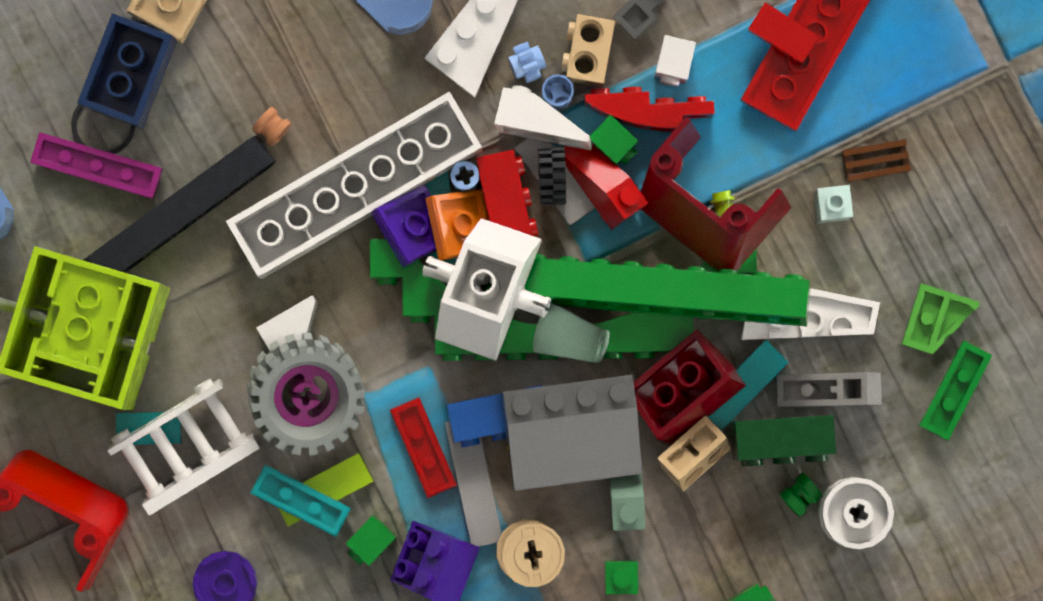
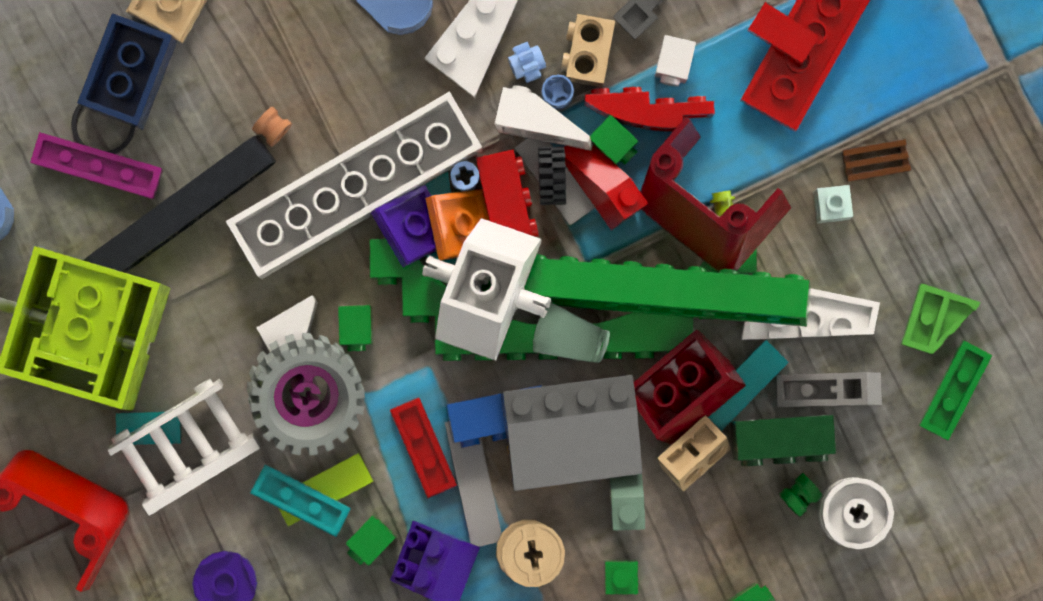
none -> green brick [338,305,373,352]

